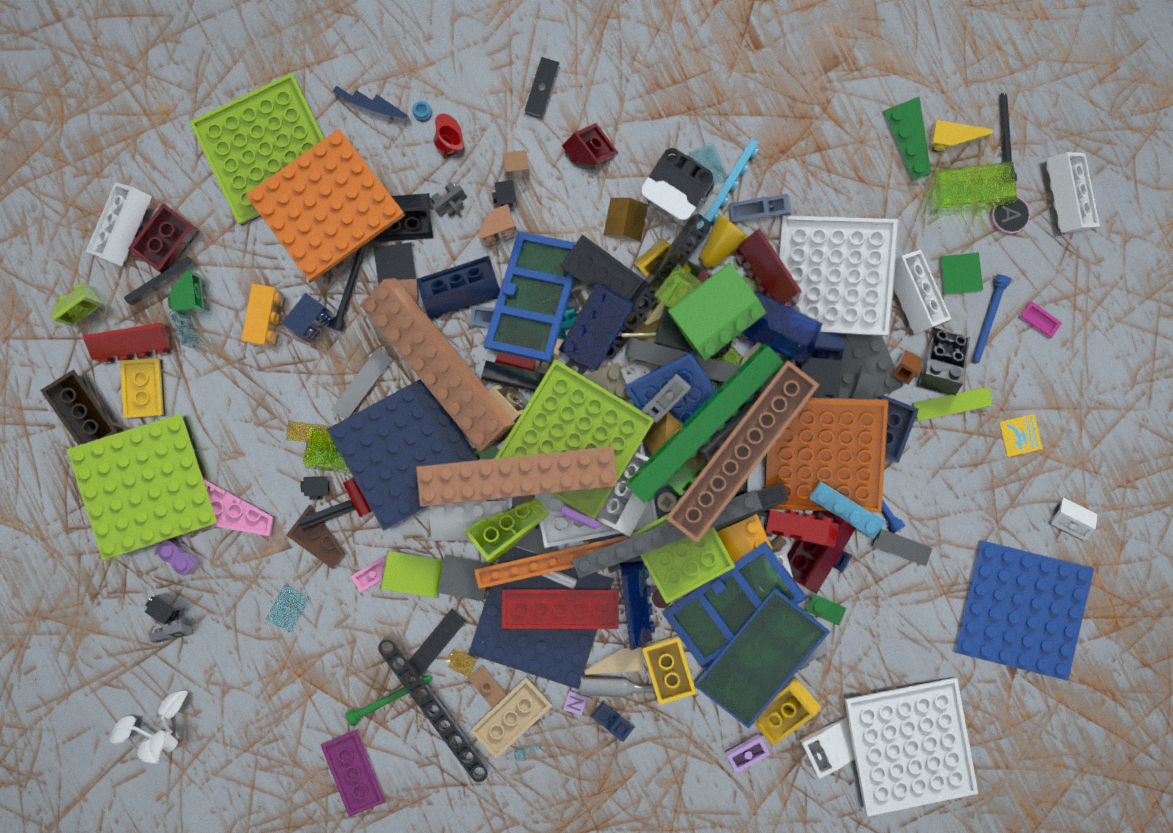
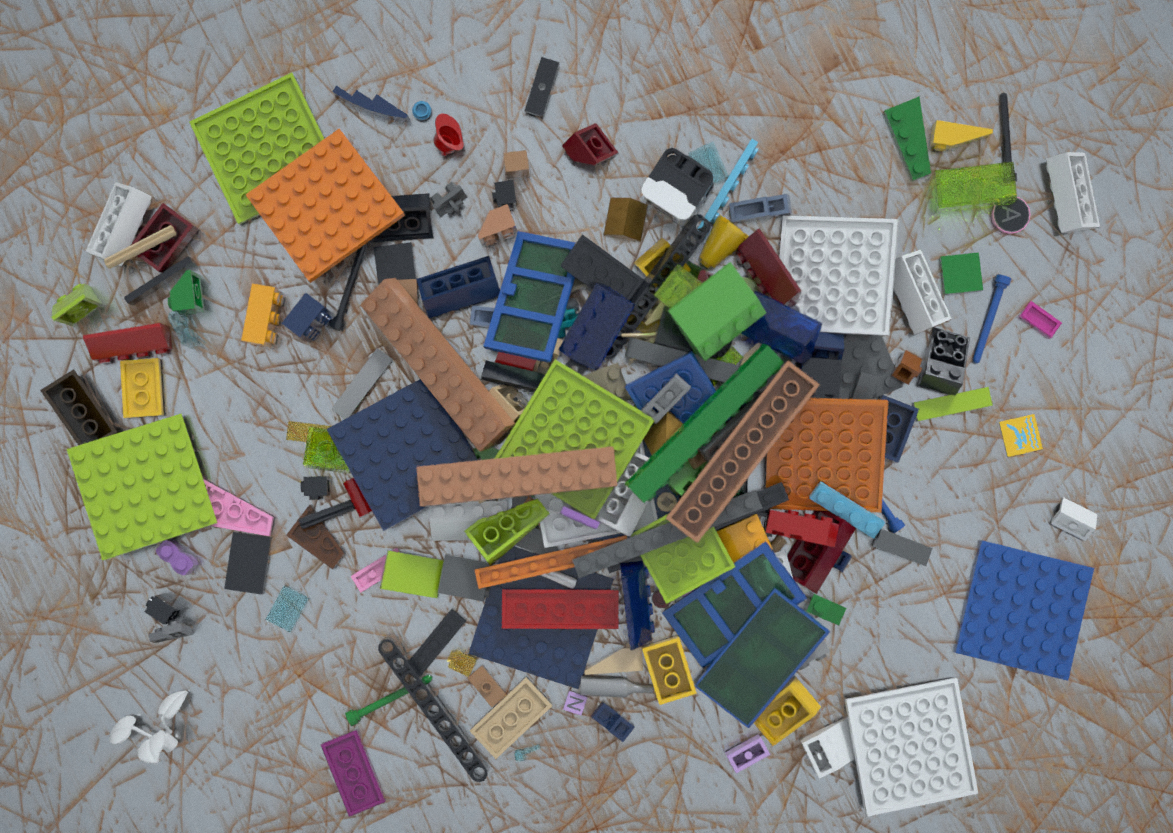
none -> tan axle [104,226,176,269]
none -> black tile [224,532,272,595]

